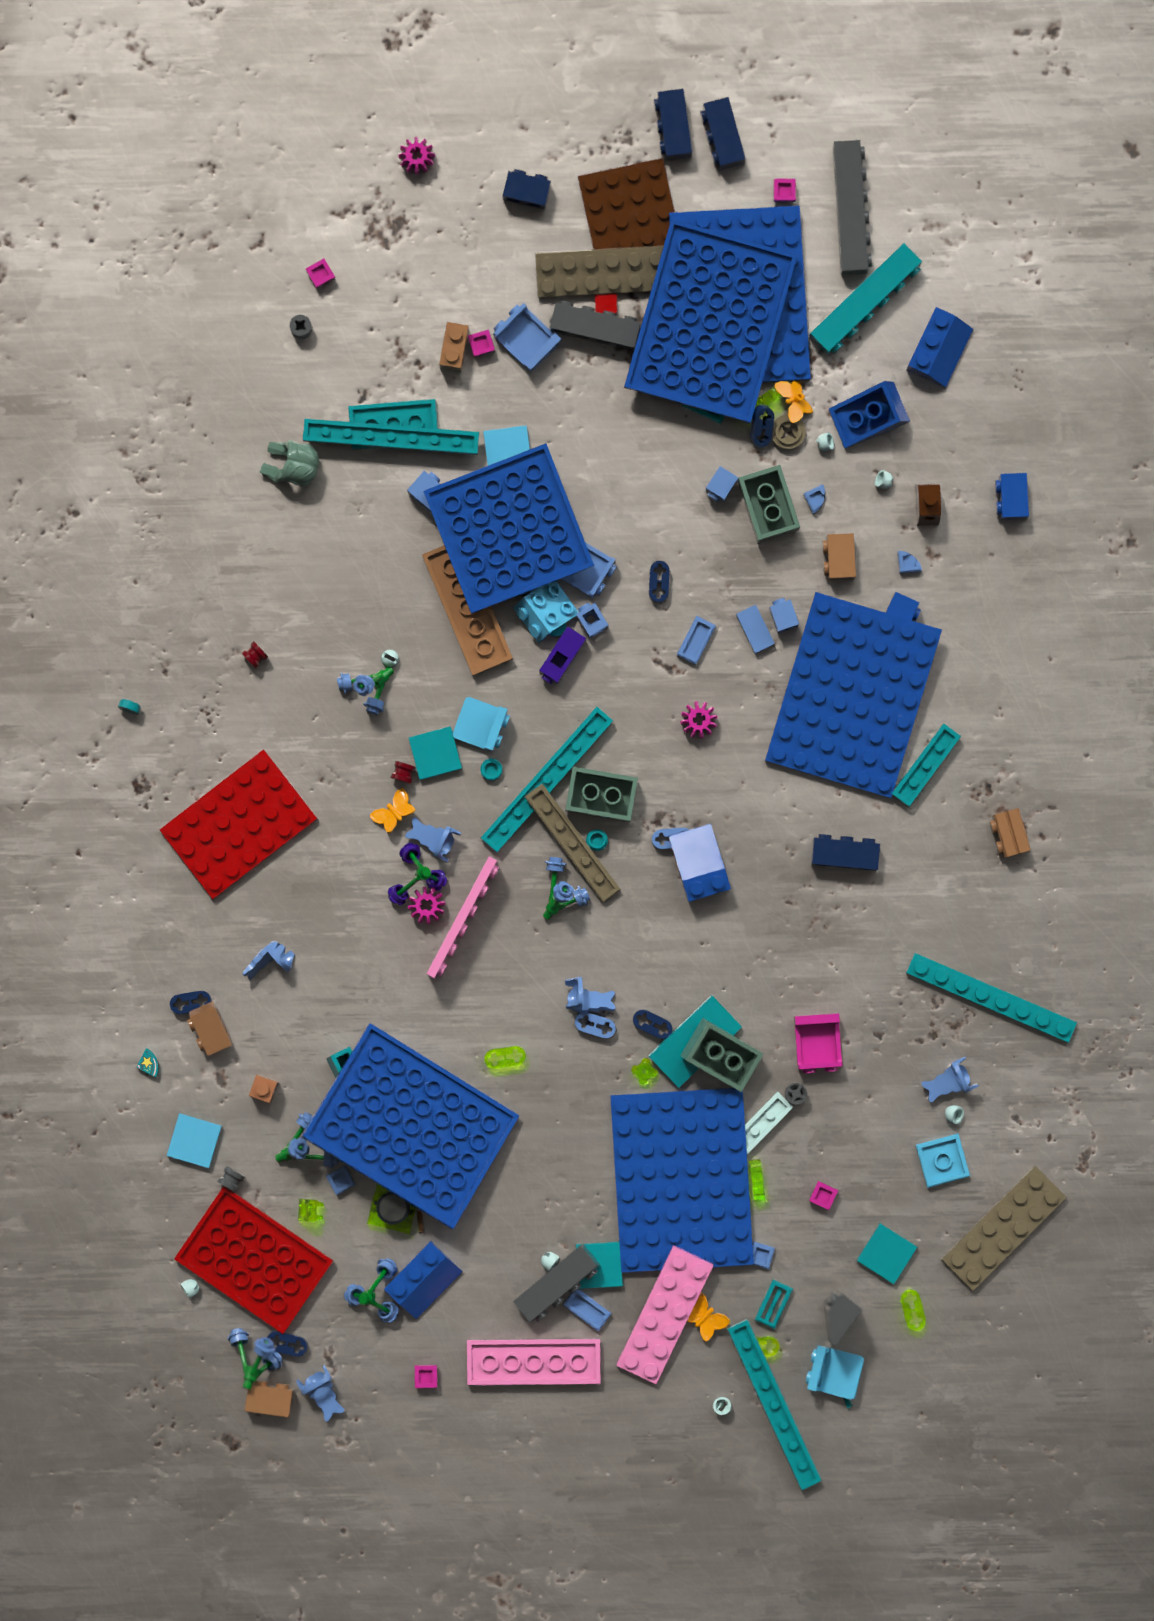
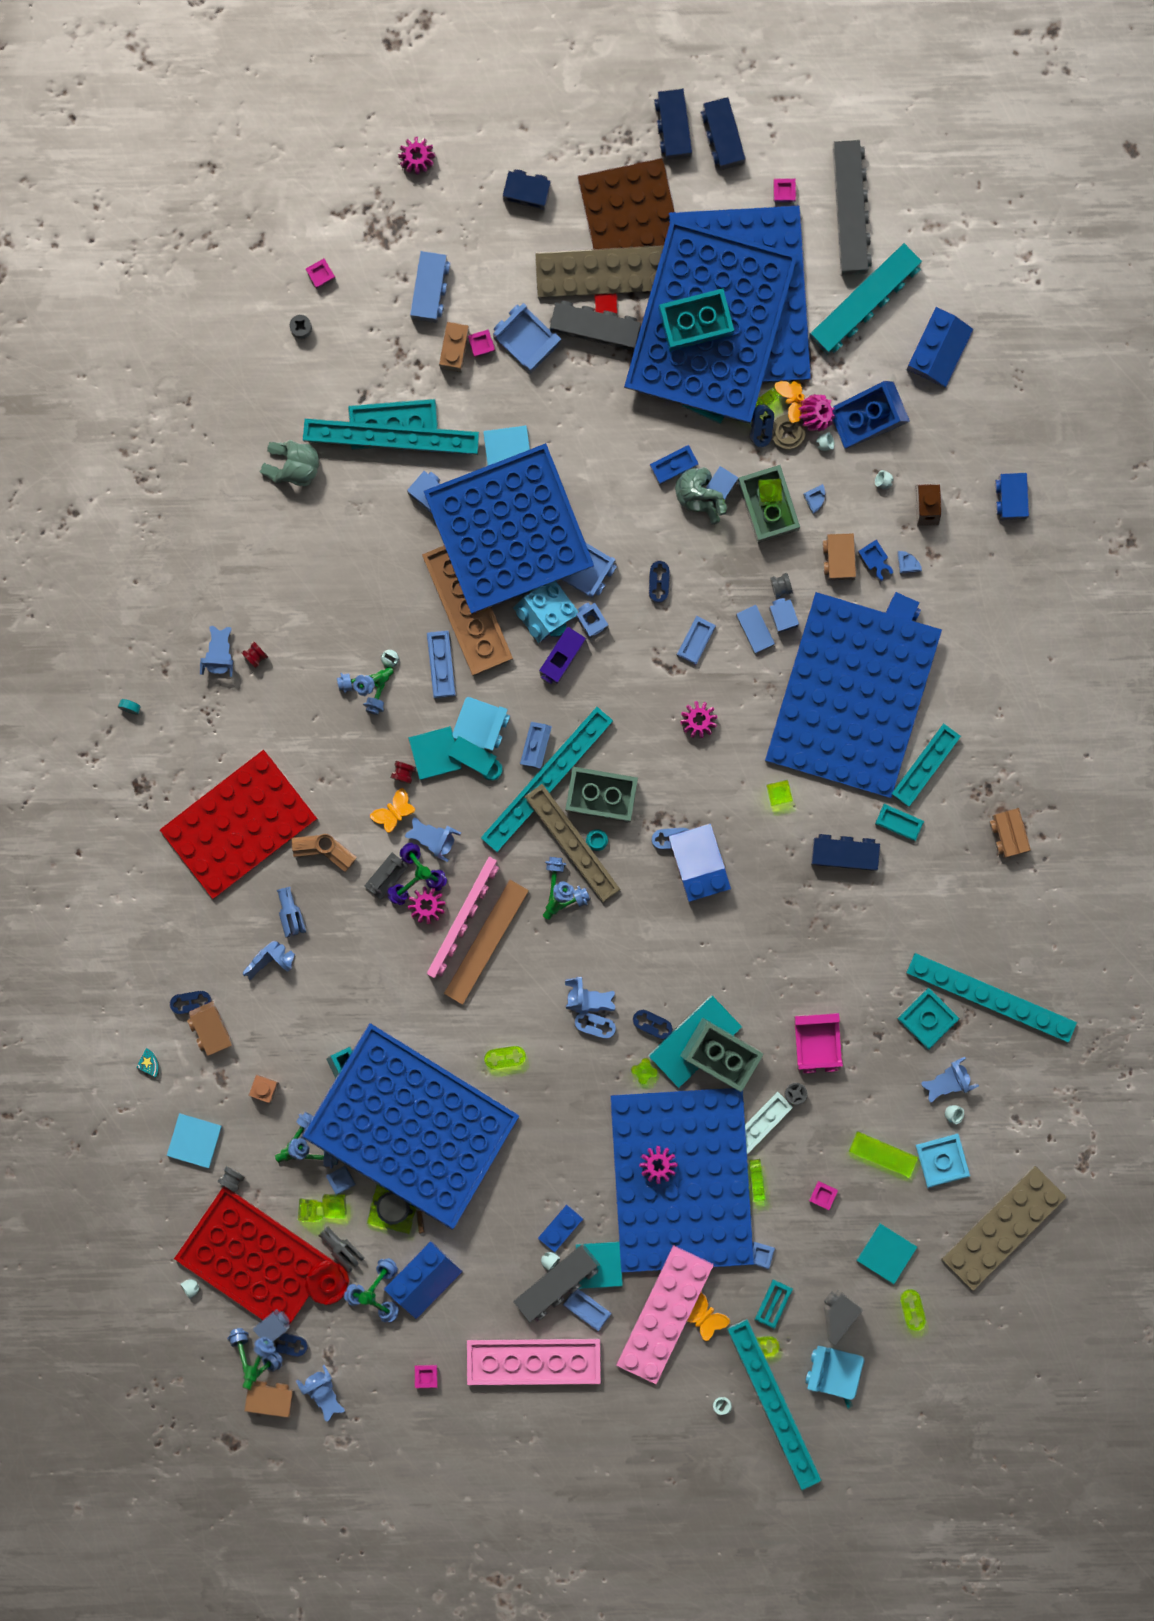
none -> medium blue hair [200,626,233,677]
none -> sand blue brick [253,1309,290,1342]
none -> medium blue arm [277,887,306,938]
none -> medium nougat piece [292,834,357,872]
none -> red tile [305,1261,349,1305]
none -> dark grey arm [318,1226,365,1273]
none -> clear neon green plate [322,1194,347,1218]
none -> dark grey hinge [364,852,409,900]
none -> medium blue brick [410,251,450,323]
none -> medium blue tile [427,630,456,698]
none -> medium nougat tile [444,880,529,1005]
none -> teal tile [448,736,497,776]
none -> medium blue plate [520,722,552,769]
none -> blue plate [538,1204,583,1252]
none -> dark pink gear [640,1146,677,1184]
none -> blue plate [650,445,699,485]
none -> teal brick [658,289,734,351]
none -> sand green hair [675,467,727,525]
none -> clear neon green brick [758,479,782,506]
none -> clear neon green plate [766,780,793,806]
none -> dark grey wheel [770,573,793,598]
none -> dark pink gear [799,394,835,432]
none -> clear neon green plate [849,1131,918,1178]
none -> blue plate [858,539,893,581]
none -> teal tile [875,804,924,841]
none -> teal tile [897,987,960,1050]

